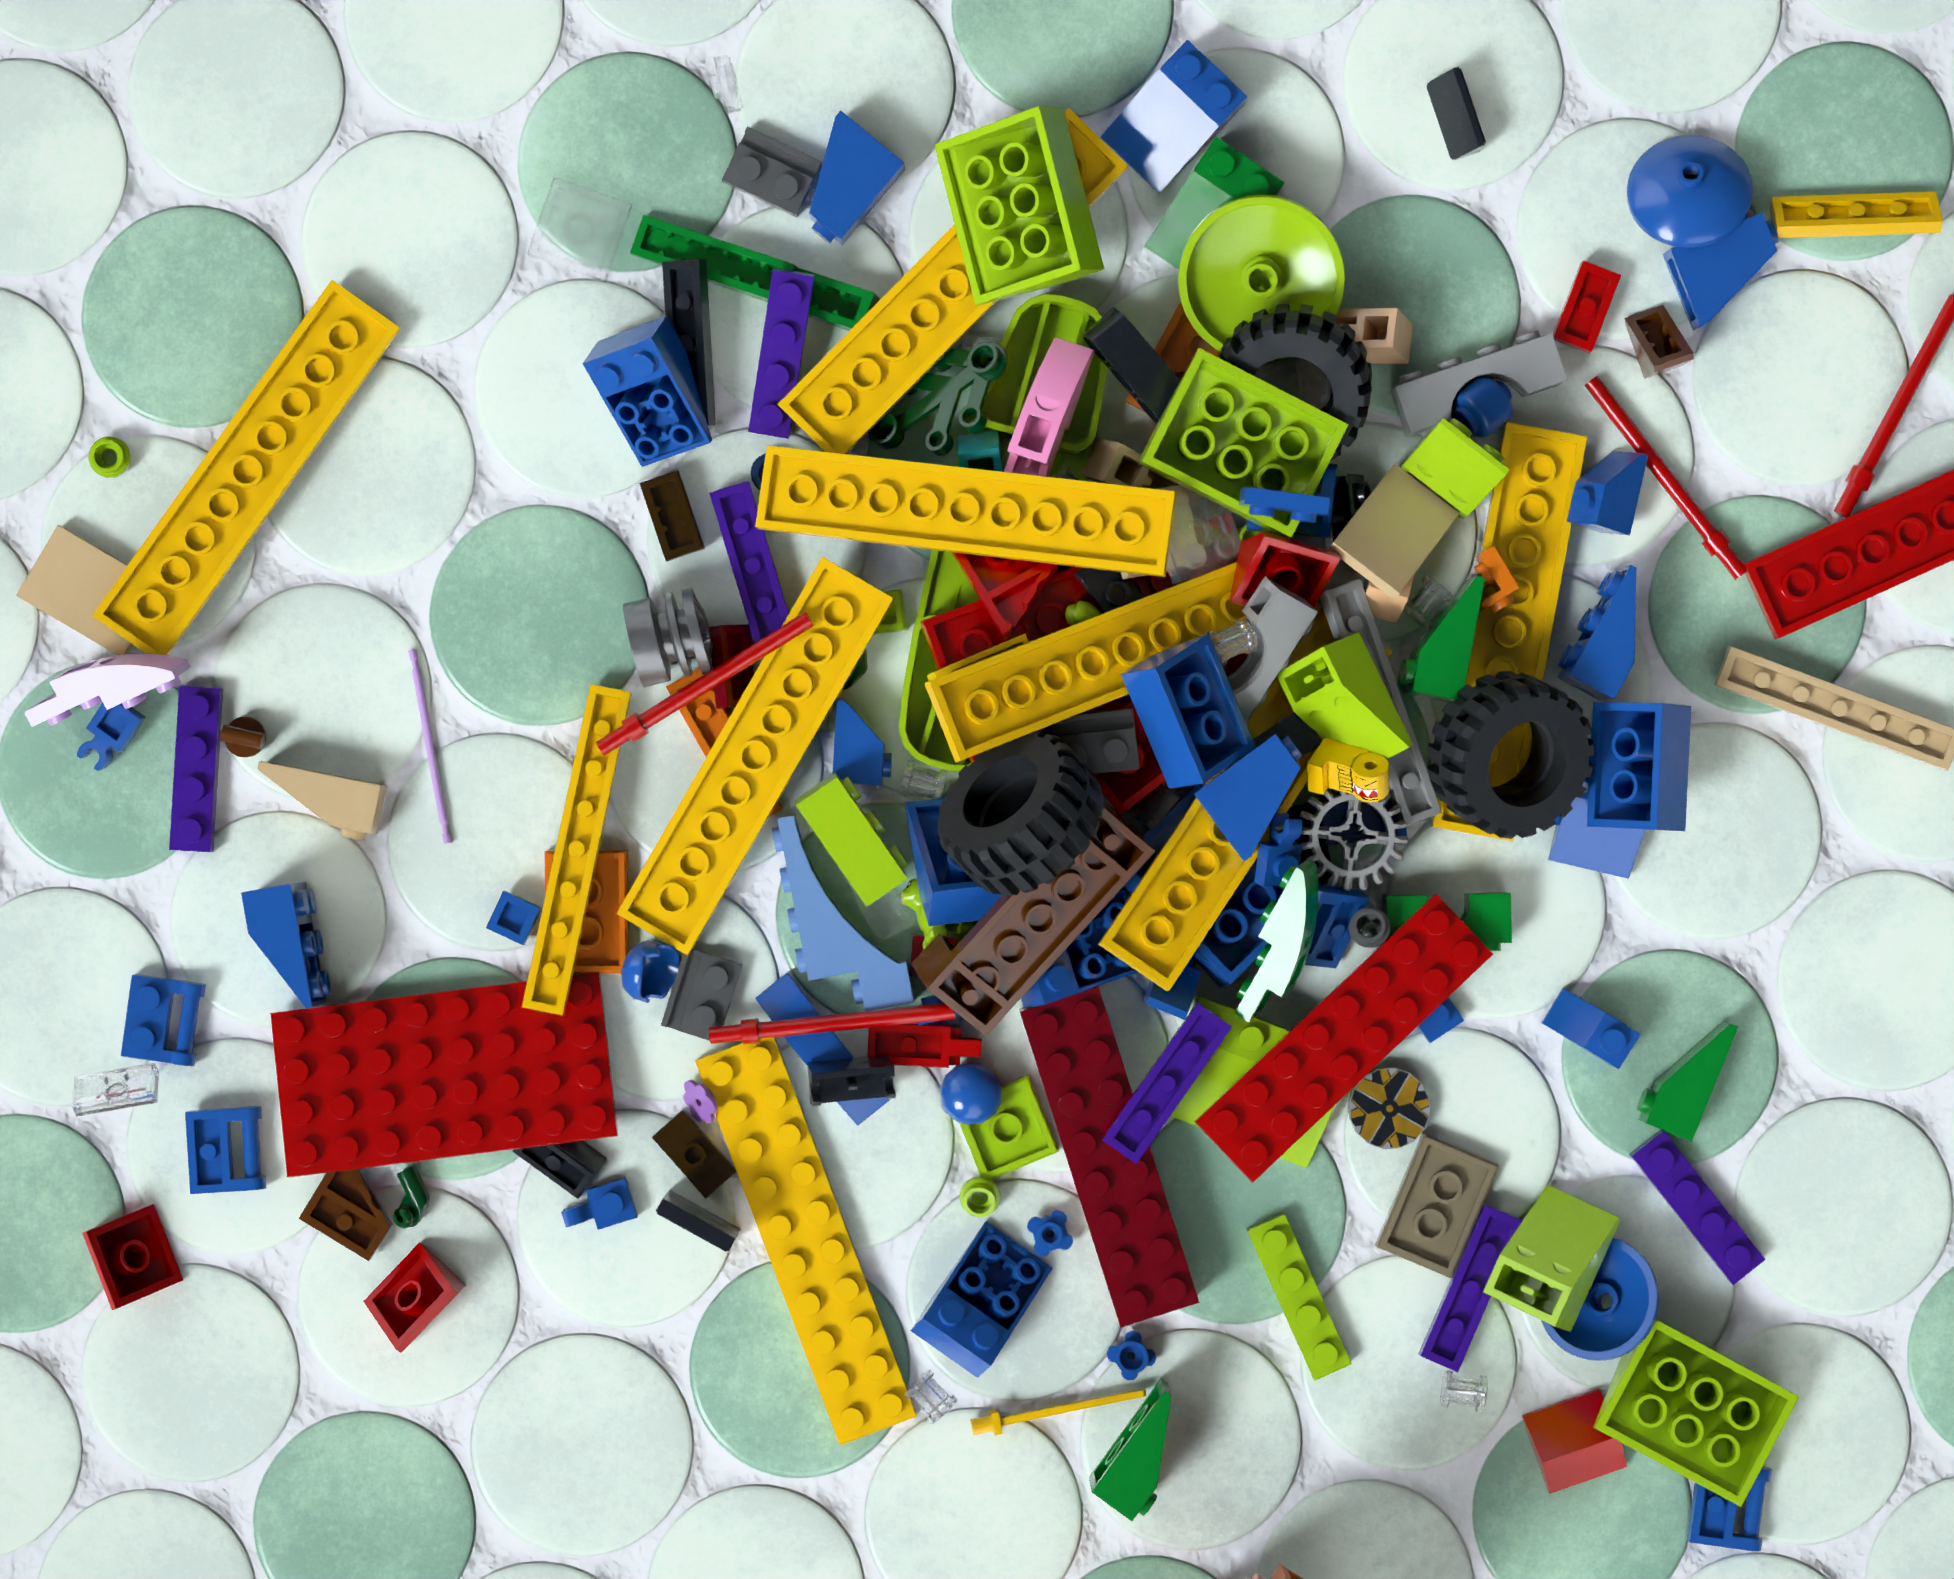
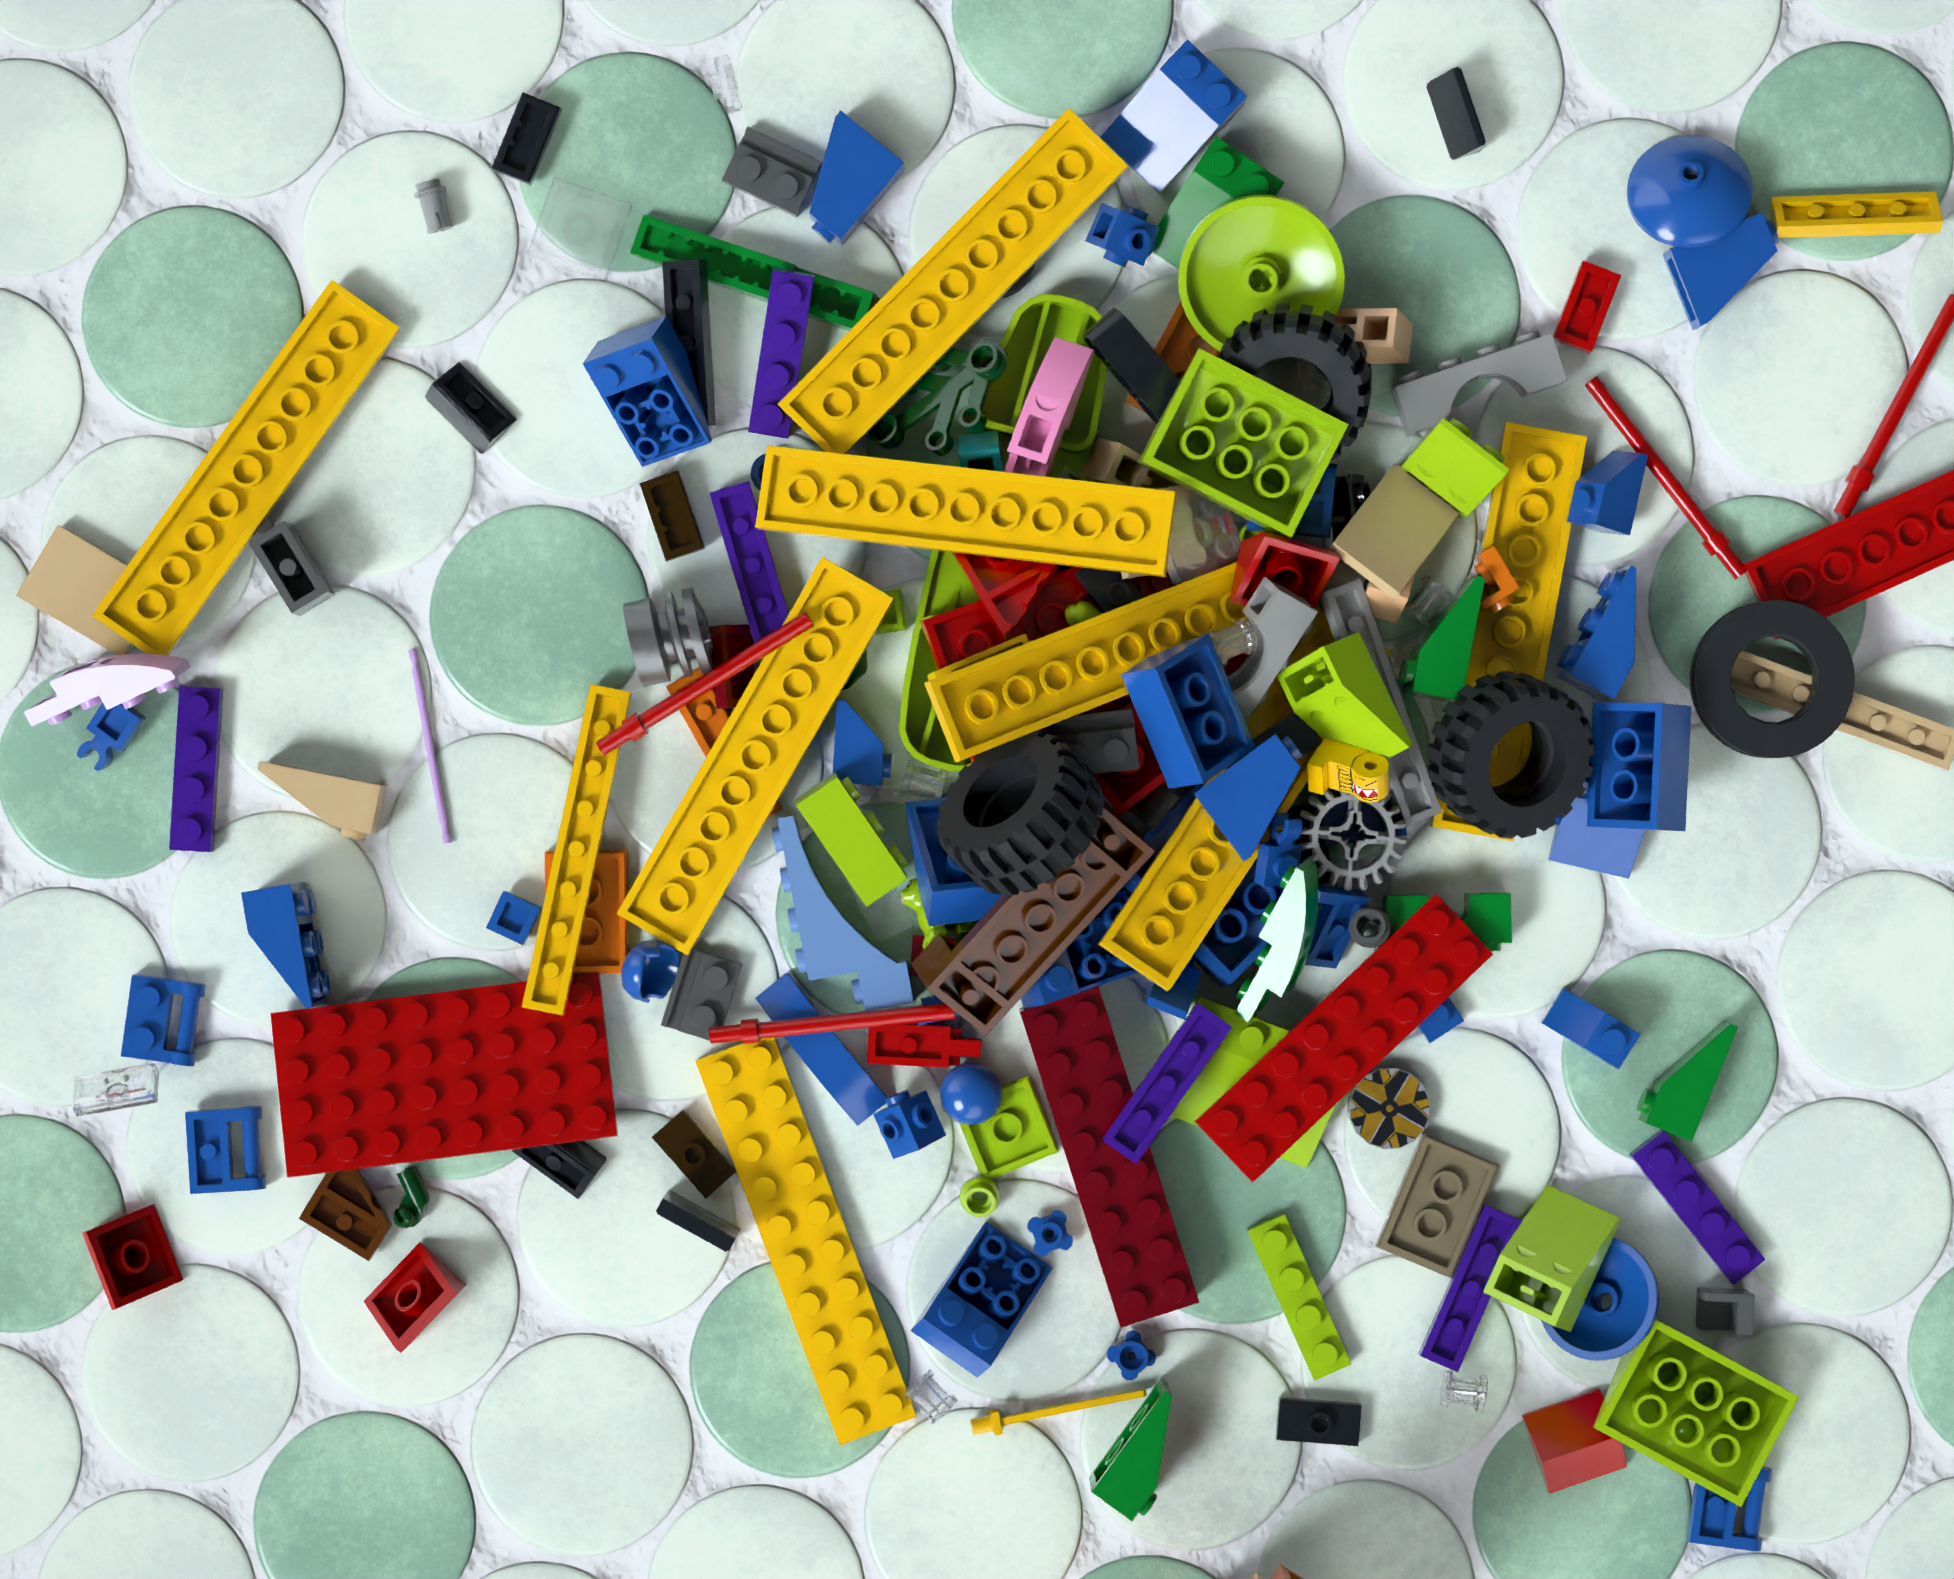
lime plate [89,436,131,478] -> none
reddish brown plate [220,717,266,758] -> none
blue plate [561,1177,638,1230] -> none
medium lavender plant [683,1079,718,1123] -> none
black hinge [807,1055,896,1106] -> none
lime slope [934,106,1105,306] -> none
blue plate [1239,487,1330,523] -> none
blue head [1451,376,1513,438] -> none
reddish brown slope [1625,305,1694,379] -> none
none -> dark grey brick [248,521,336,616]
none -> light grey pin [414,179,453,234]
none -> black slope [425,362,517,454]
none -> black plate [492,92,562,186]
none -> blue brick [873,1090,946,1159]
none -> blue brick [1085,203,1160,268]
none -> black plate [1275,1397,1362,1446]
none -> black tyre [1690,600,1855,758]
none -> dark grey panel [1696,1287,1755,1336]

